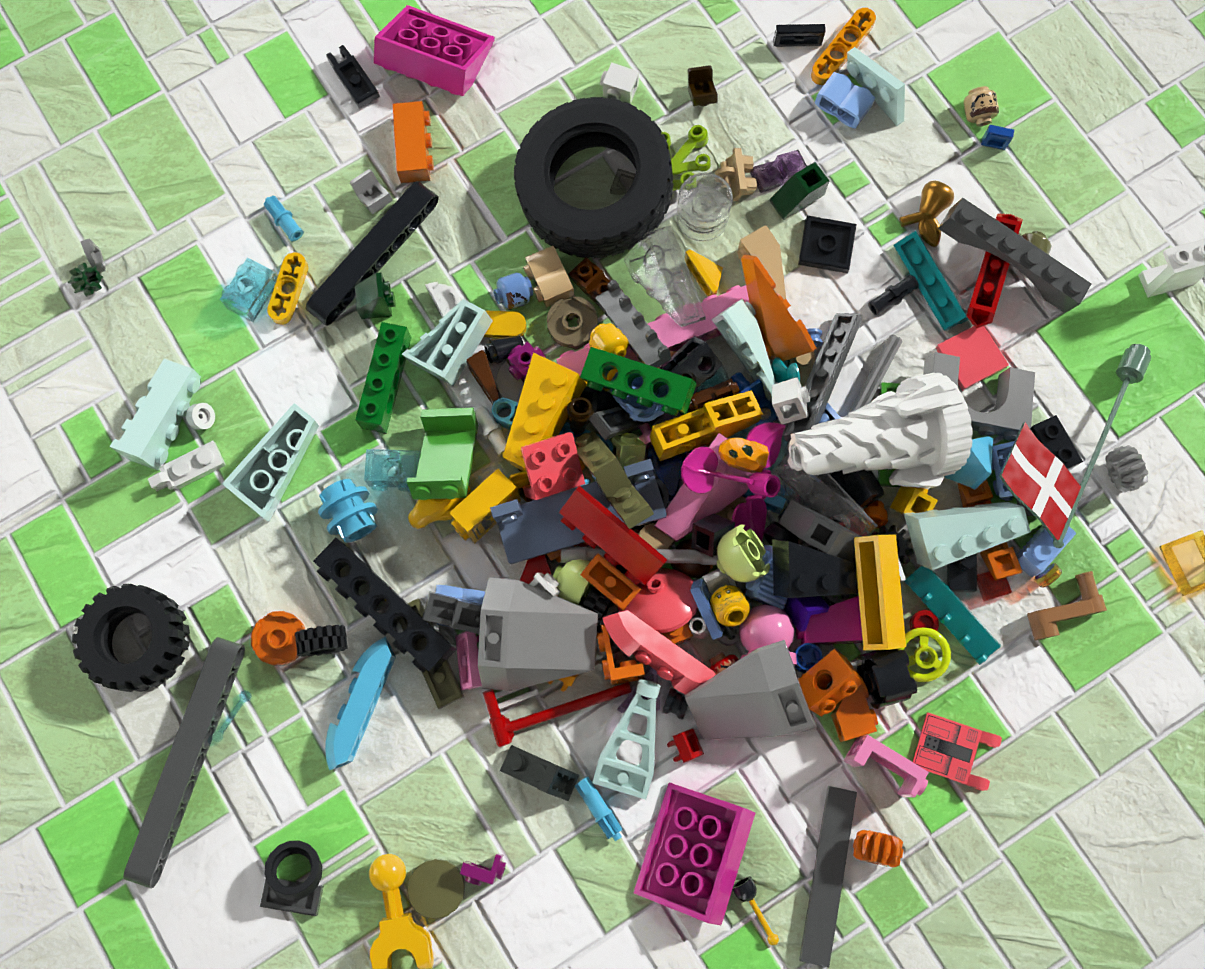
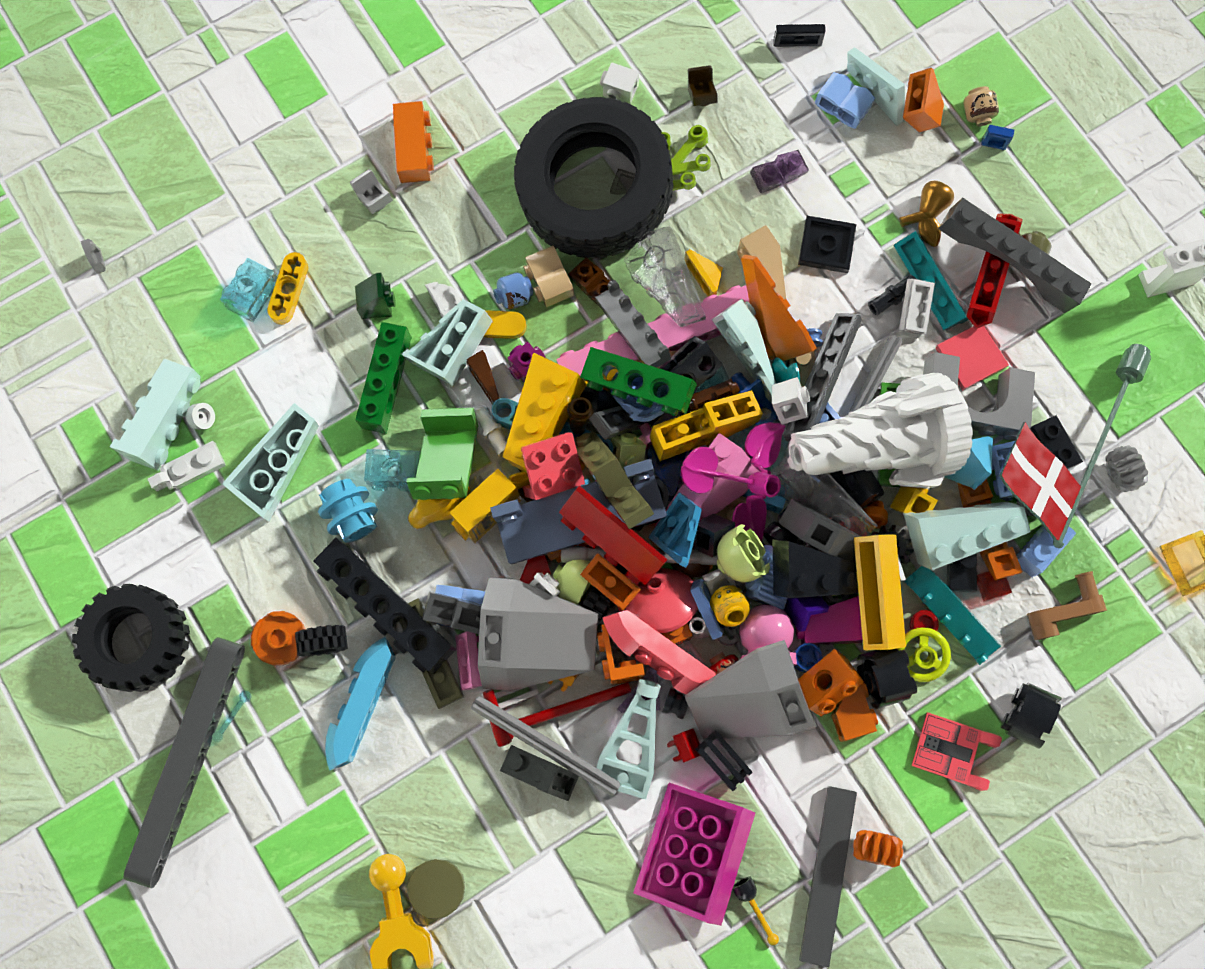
dark green gear [68,263,103,297] -> none
dark grey tile [260,878,324,916] -> none
medium azure axle [264,196,304,242] -> none
black tyre [264,840,323,900] -> none
black beam [305,181,439,326] -> none
black hinge [326,45,380,109] -> none
dark pink slope [374,5,495,96] -> none
magenta bracket [460,853,506,886] -> none
black cone [484,335,524,364] -> none
light grey tile [496,362,524,403] -> none
dark tan plate [547,297,598,350] -> none
medium azure piece [575,777,622,842] -> none
yellow head [589,323,628,357] -> none
clear wheel [676,173,733,241] -> none
tan hips [714,148,757,201] -> none
light orange rock [718,438,769,473] -> none
dark green slope [769,162,830,220] -> none
light orange beam [811,8,876,85] -> none
bright pink panel [843,735,929,798] -> none
clear orange tile [1034,563,1062,588] -> none
none -> light grey axle [471,696,620,796]
none -> dark azure wing [648,493,702,568]
none -> black tile [695,730,753,791]
none -> white plate [899,279,935,335]
none -> orange slope [903,68,944,132]
none -> black brick [1000,682,1062,749]

